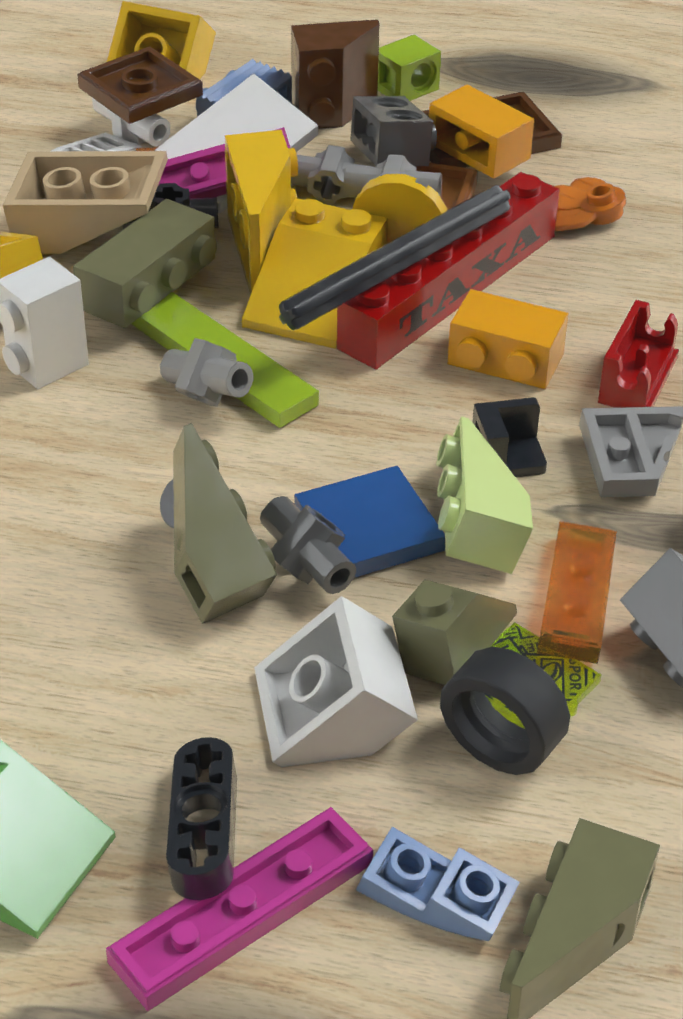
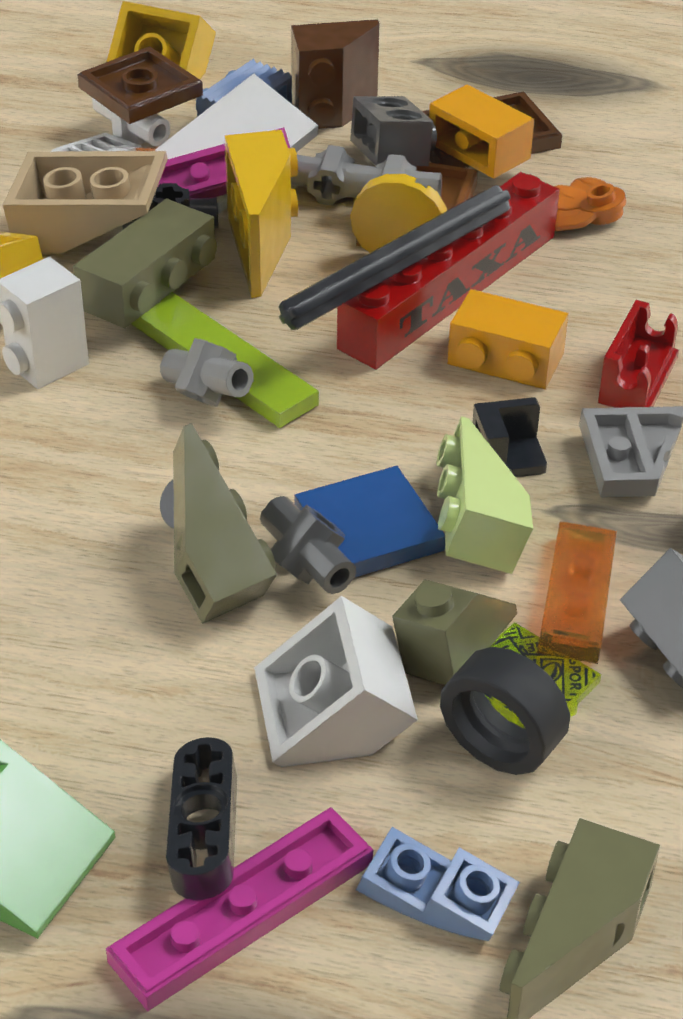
yellow slope [242,198,388,349] -> none
lime brick [378,35,441,101] -> none

